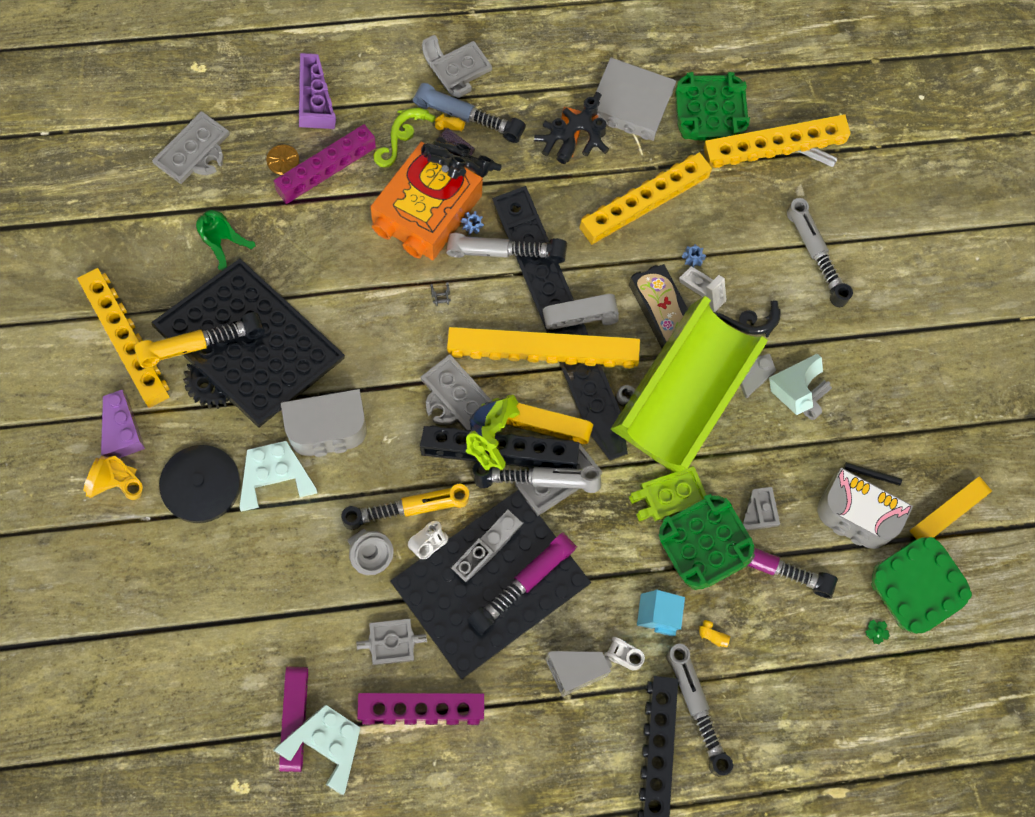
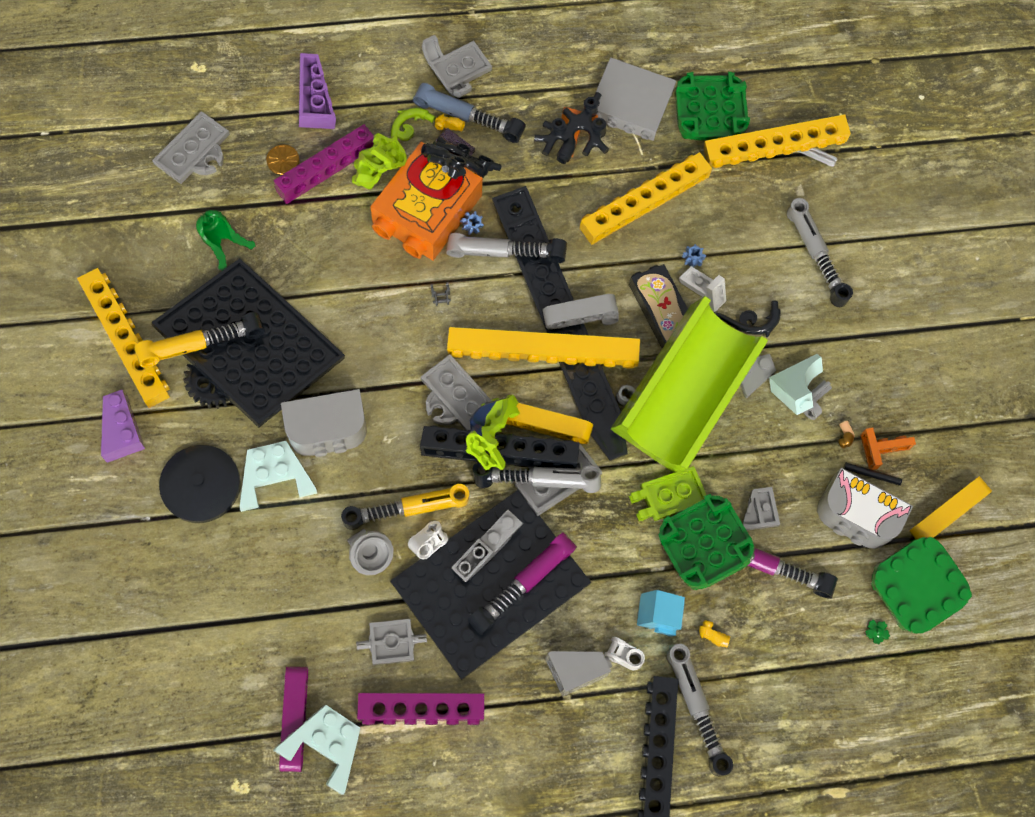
yellow piece [83,456,143,500] -> none
none -> lime hips [352,133,407,190]
none -> pearl gold arm [838,421,855,449]
none -> orange bracket [860,428,916,470]

